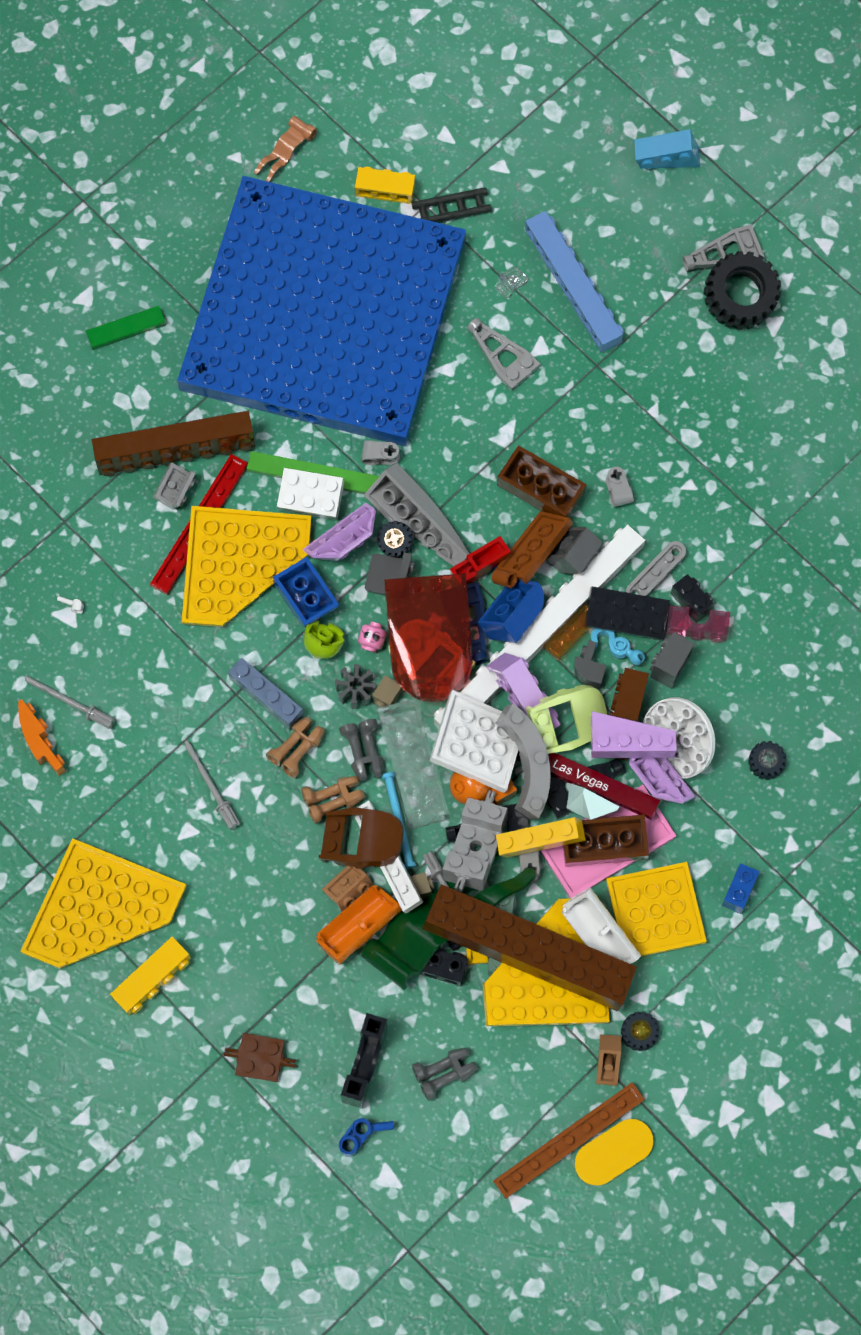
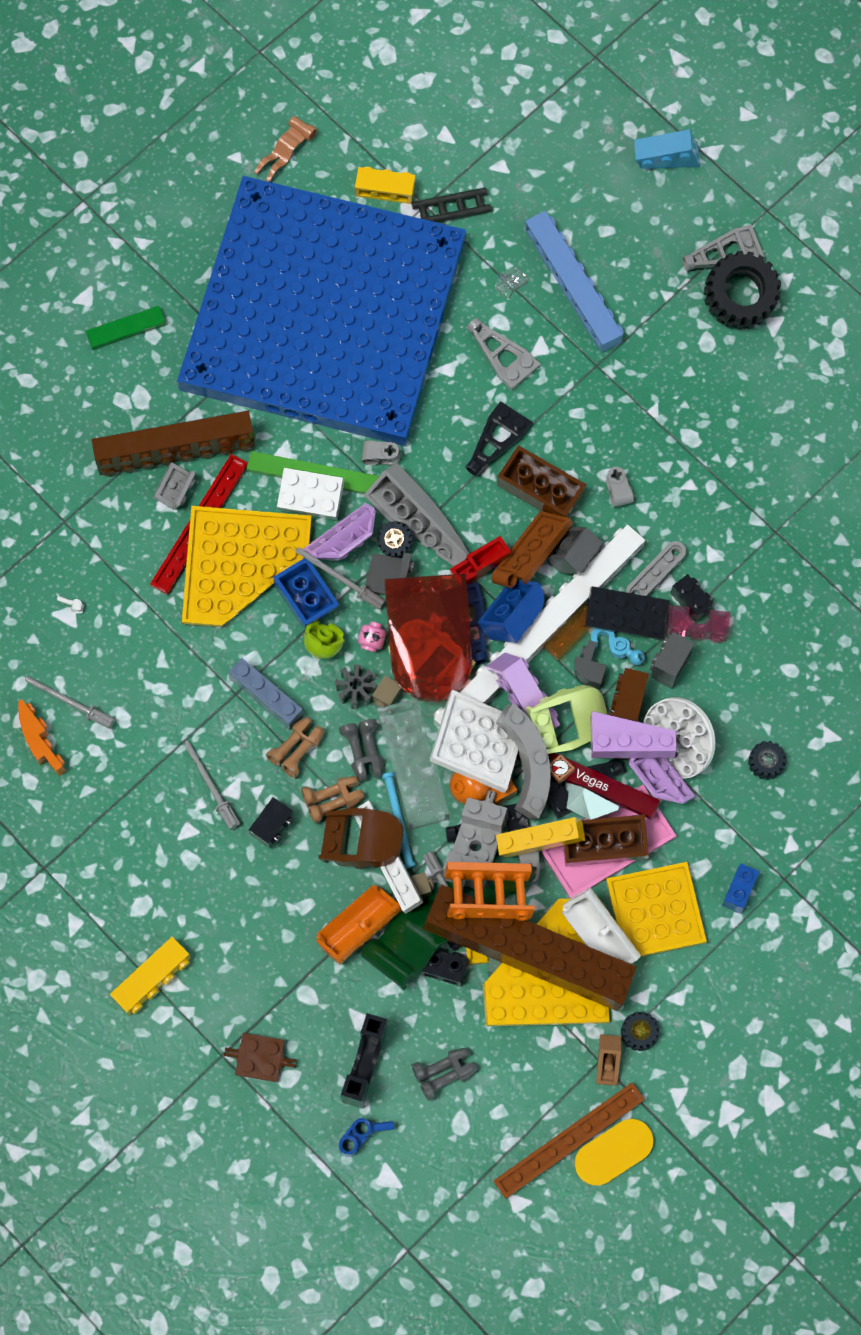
yellow plate [20,838,187,969] -> none
medium nougat bracket [322,866,373,911] -> none
none -> black brick [249,797,294,848]
none -> light grey piece [296,547,385,609]
none -> orange fence [444,862,535,921]
none -> black plate [465,401,533,476]
none -> tile [550,755,575,784]

